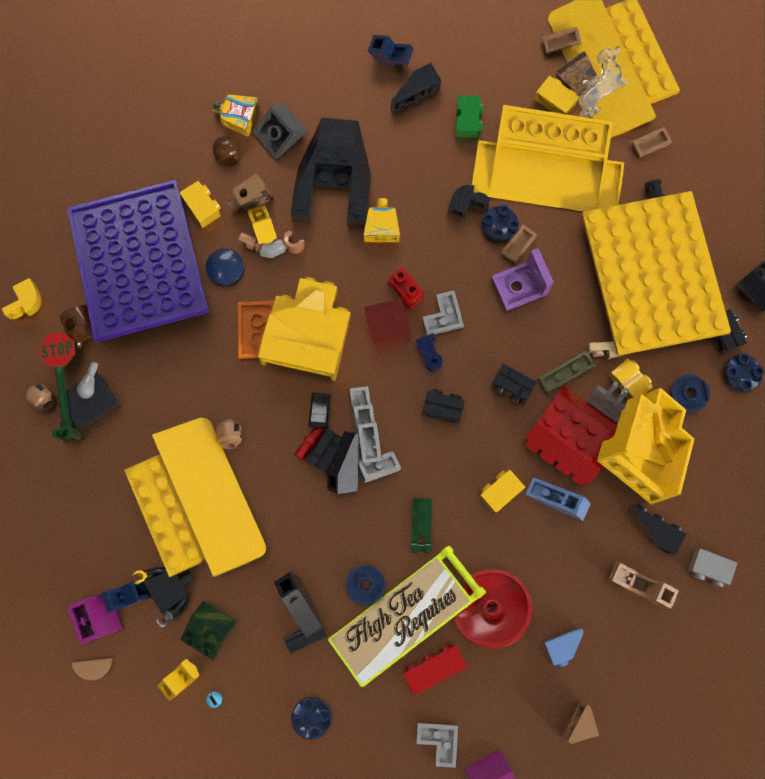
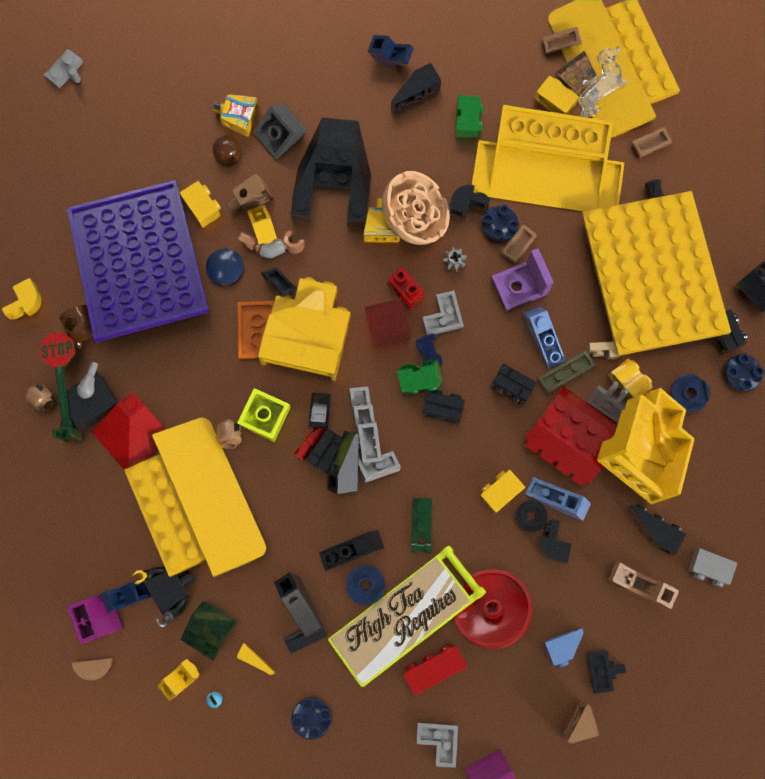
none -> light grey plate [44,49,83,89]
none -> red slope [92,391,167,470]
none -> neon yellow slope [237,388,291,442]
none -> yellow slope [237,643,275,675]
none -> black tile [261,267,297,297]
none -> black slope [319,530,384,571]
none -> light nougat brick [382,171,450,245]
none -> green brick [397,359,443,394]
none -> light grey gear [443,247,467,272]
none -> black gear [516,500,547,531]
none -> medium blue slope [523,306,566,369]
none -> black brick [538,519,572,564]
none -> black hinge [587,650,626,694]

